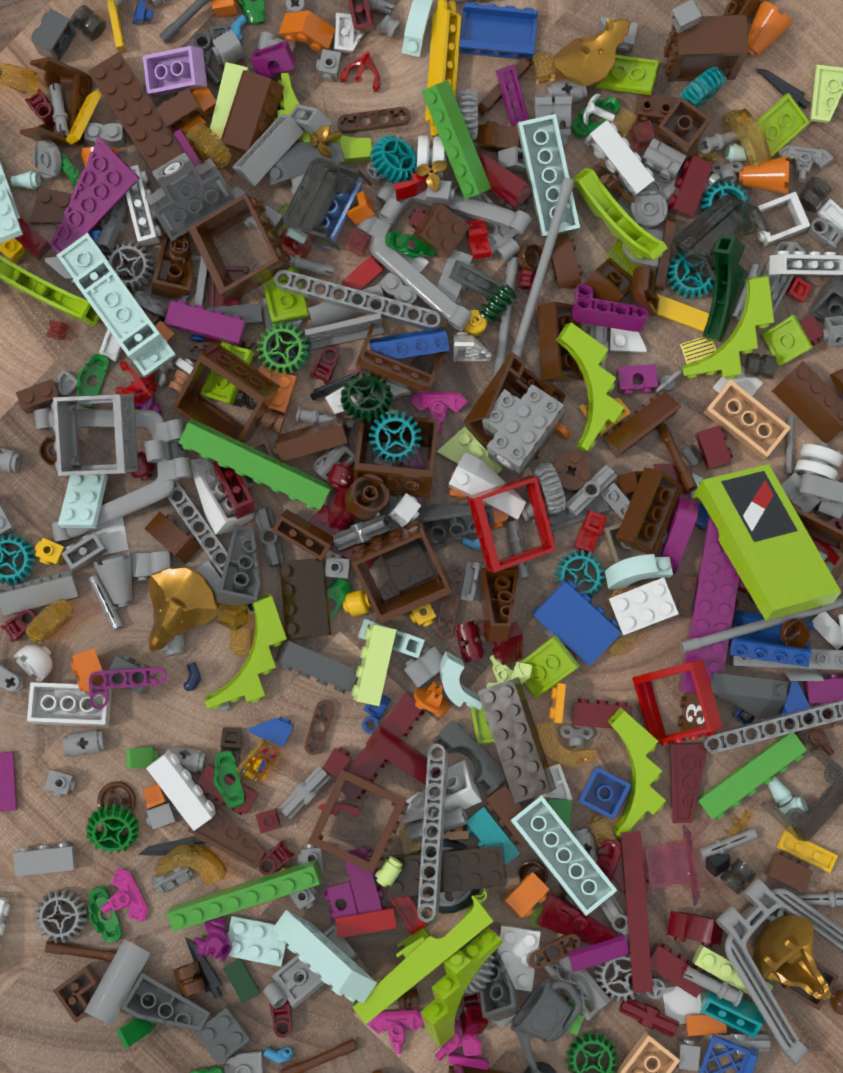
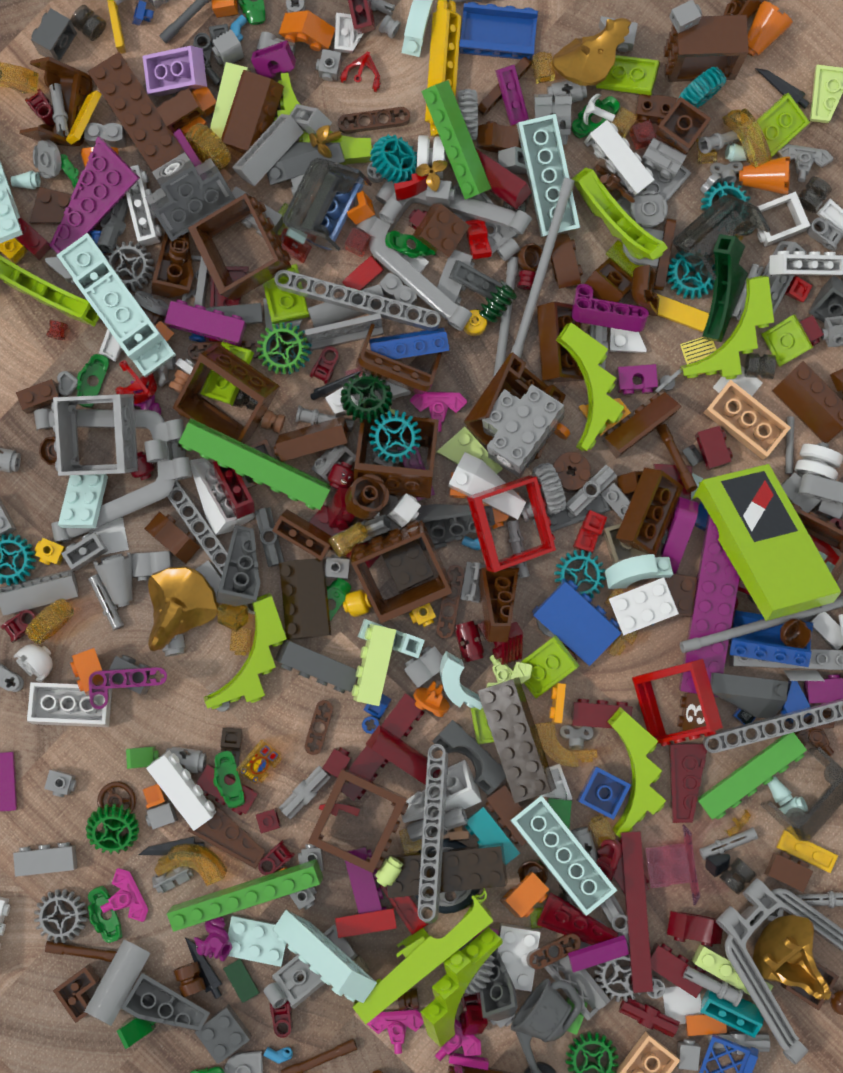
light grey piece [63,729,105,757] -> none
dark blue arm [183,662,201,691] -> none
blue slope [248,716,294,747] -> none
orange brick [258,365,298,416] -> none
light grey pin [289,255,334,278] -> none
magenta brick [324,880,359,924] -> none
white wedge [453,332,492,361] -> none
dark red brick [667,155,713,219] -> none
none -> clear yellow piece [328,522,368,558]

